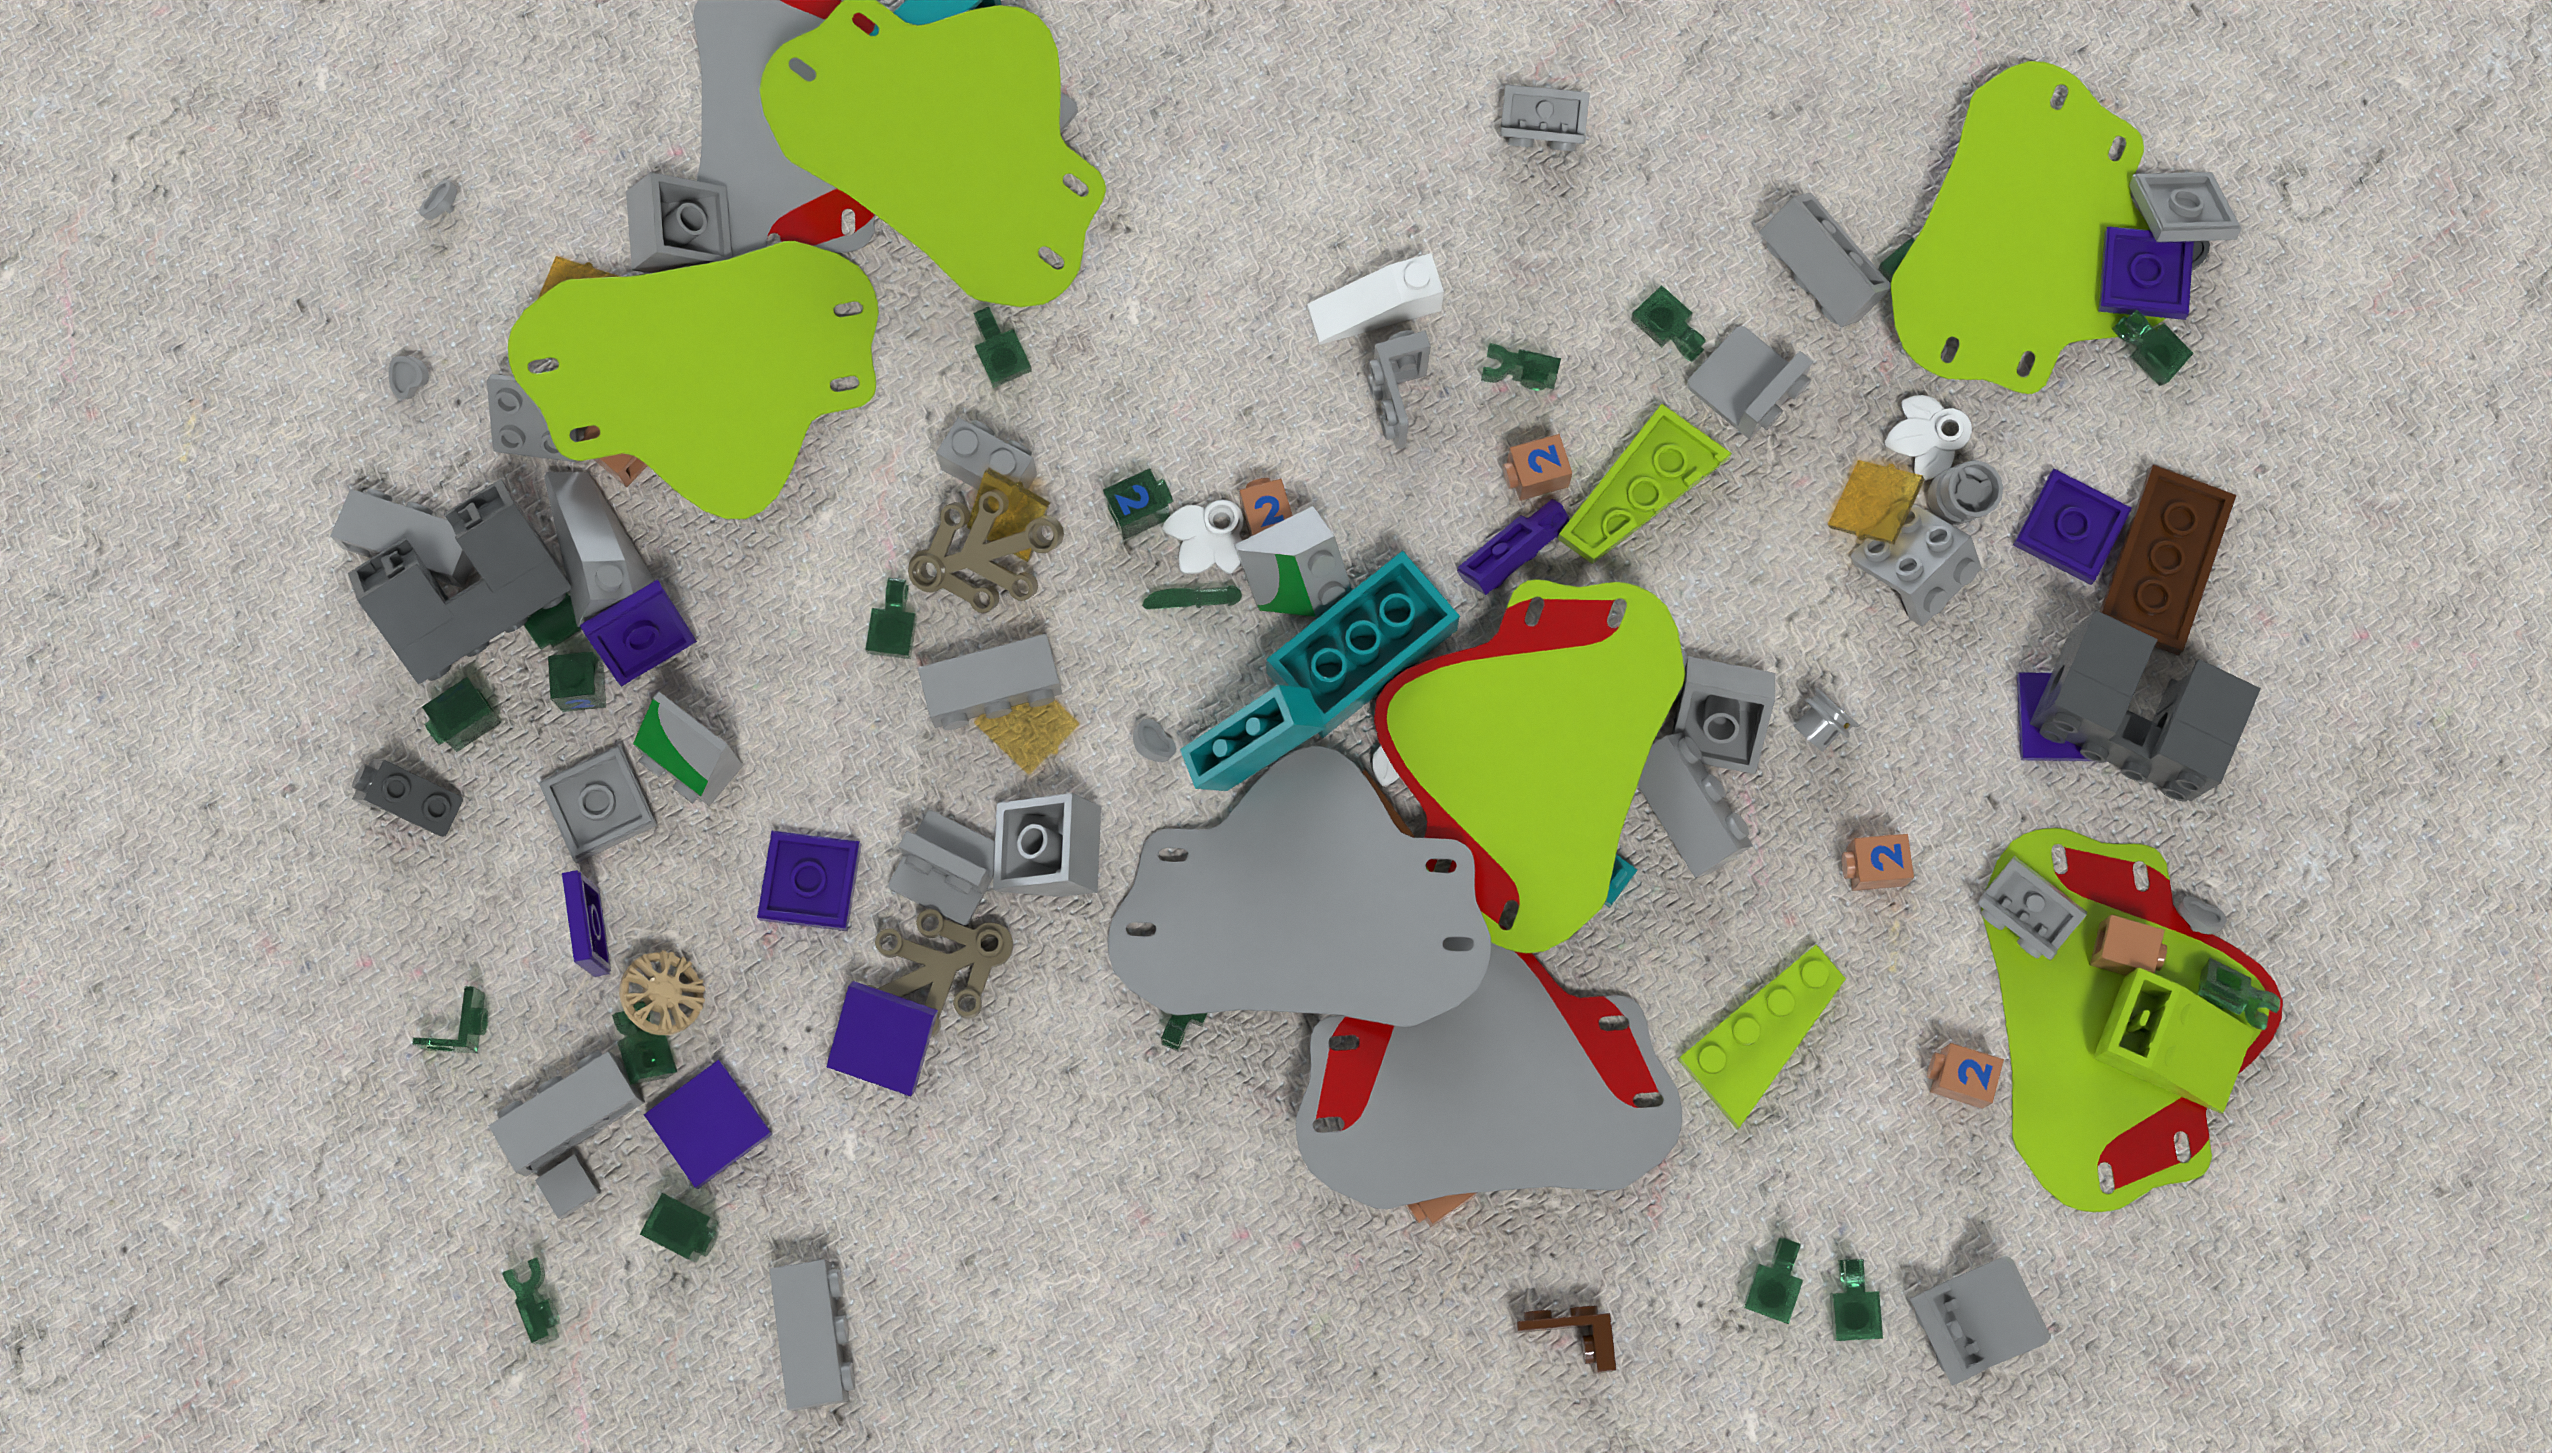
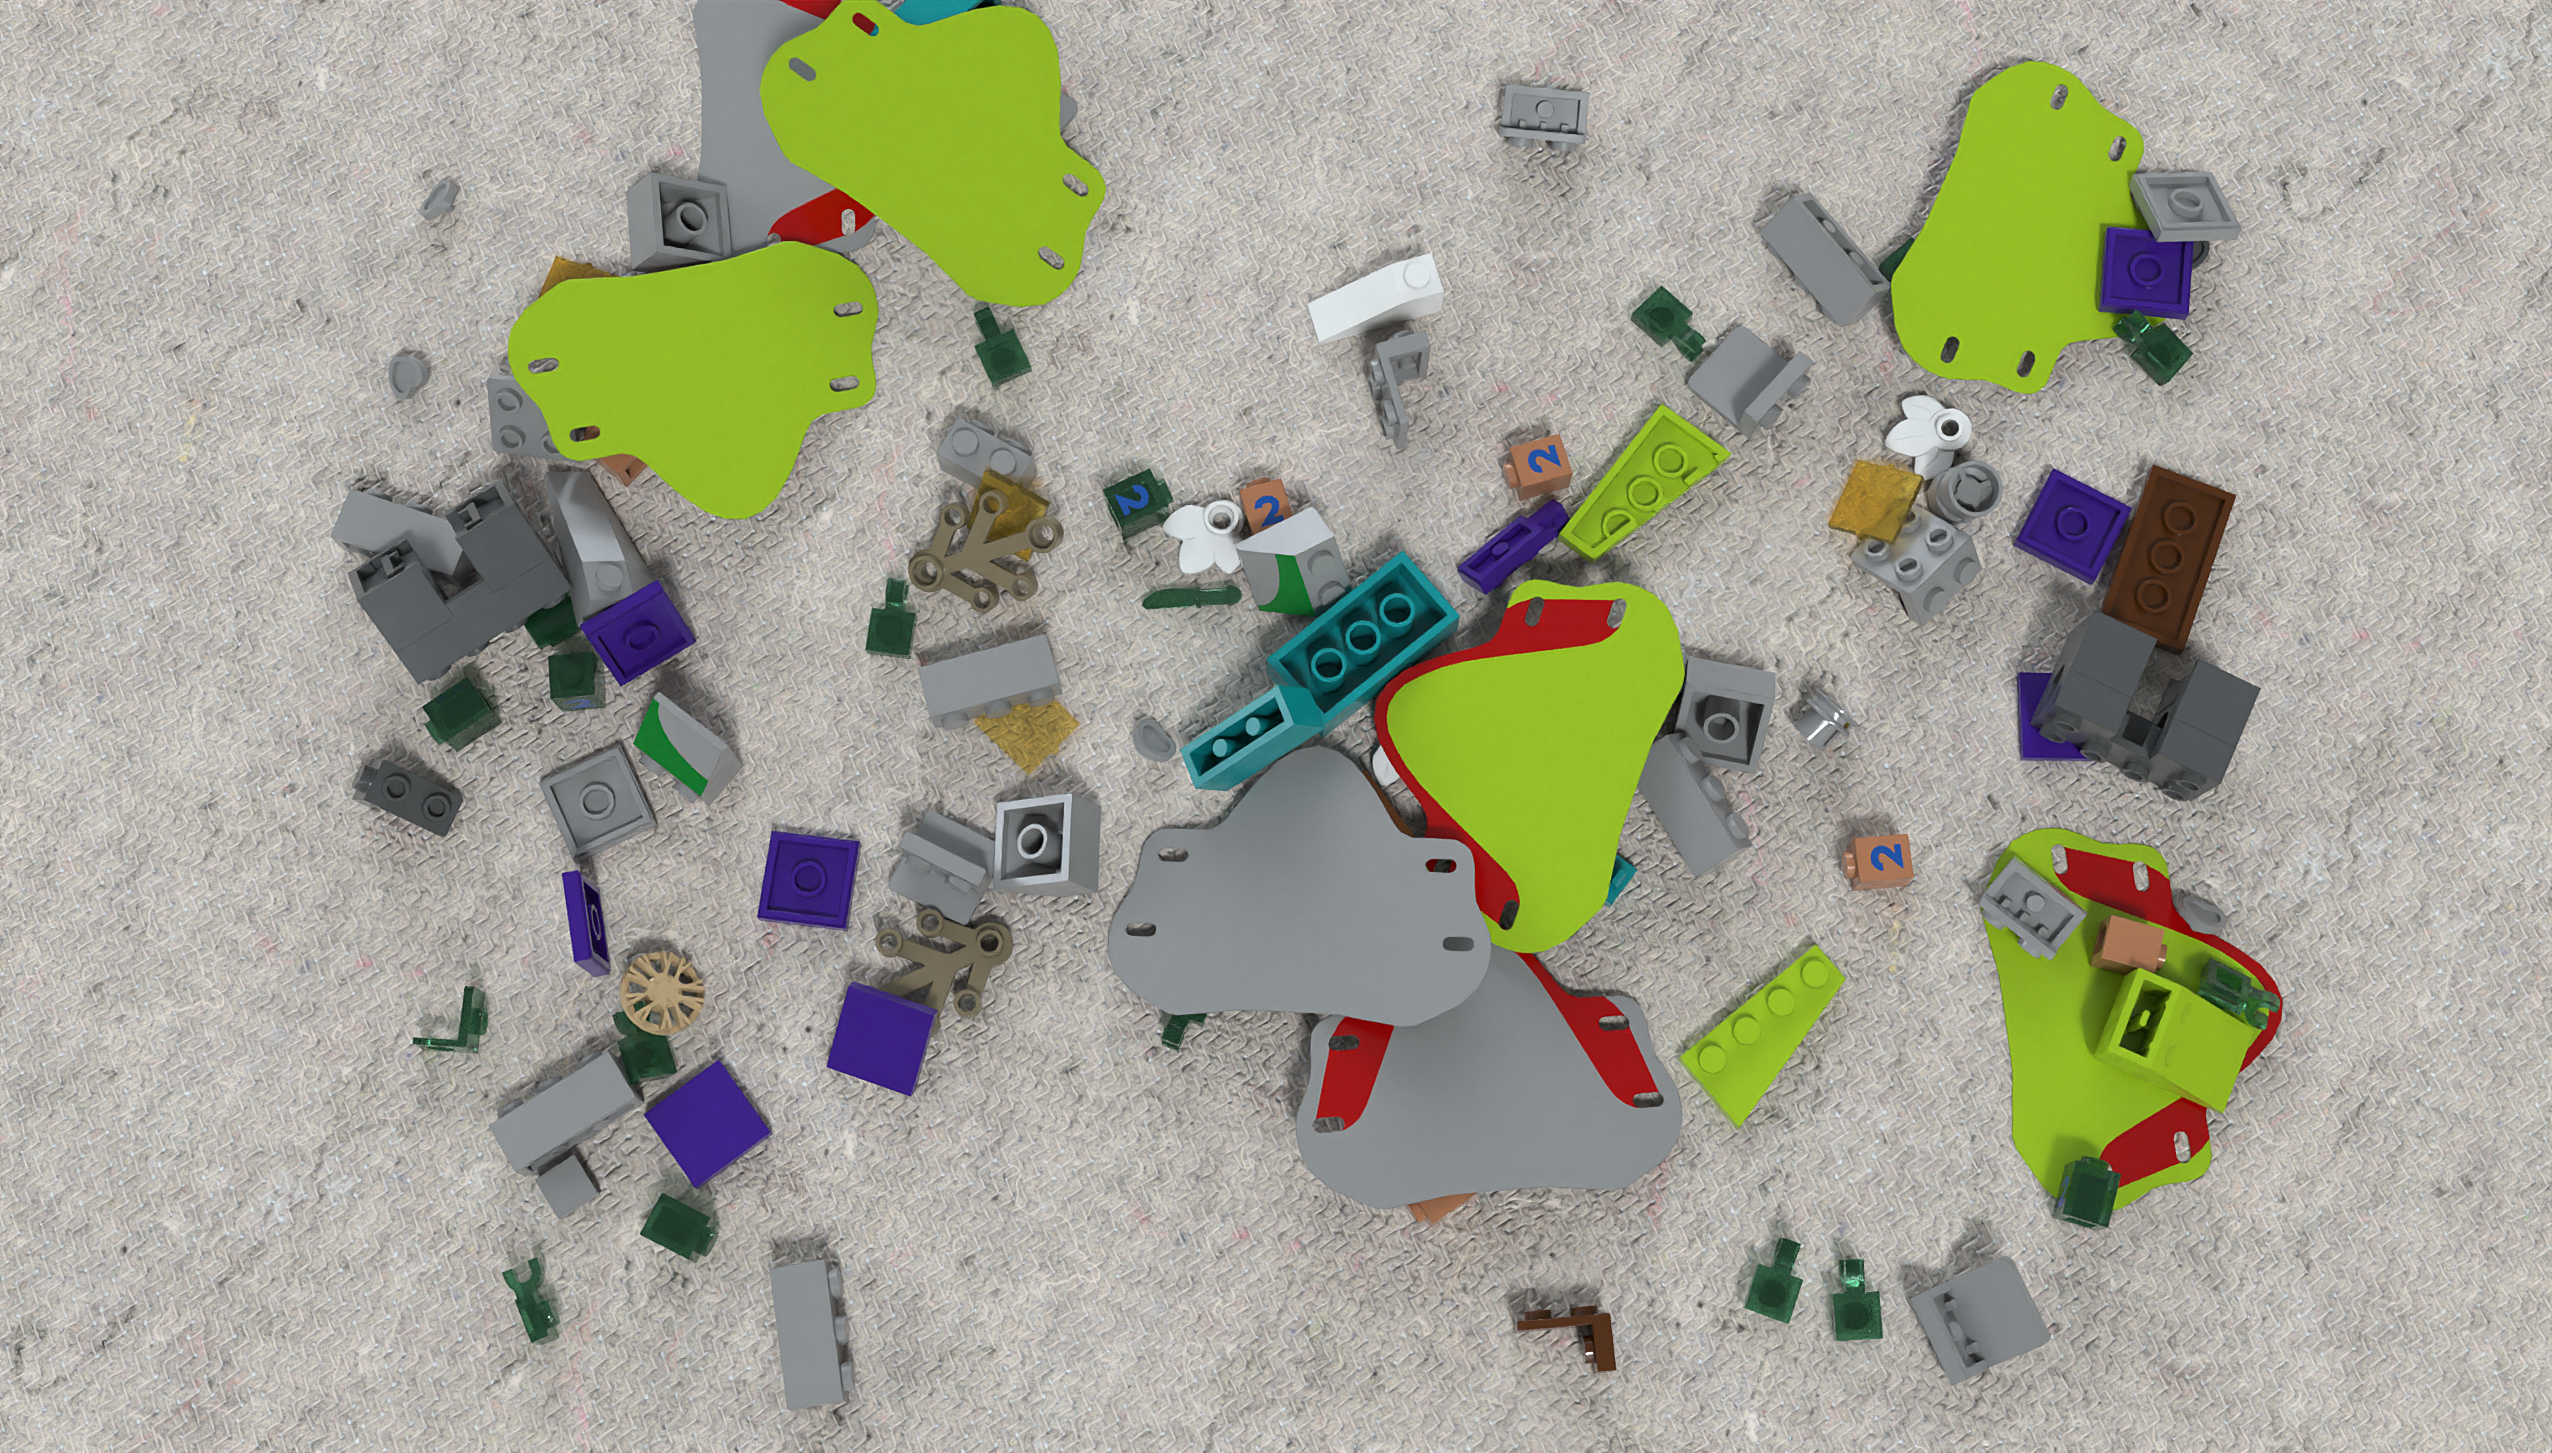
clear green plate [1481,343,1561,390] -> none
nougat brick [1927,1043,2004,1109] -> none
none -> clear green brick [2052,1156,2121,1231]

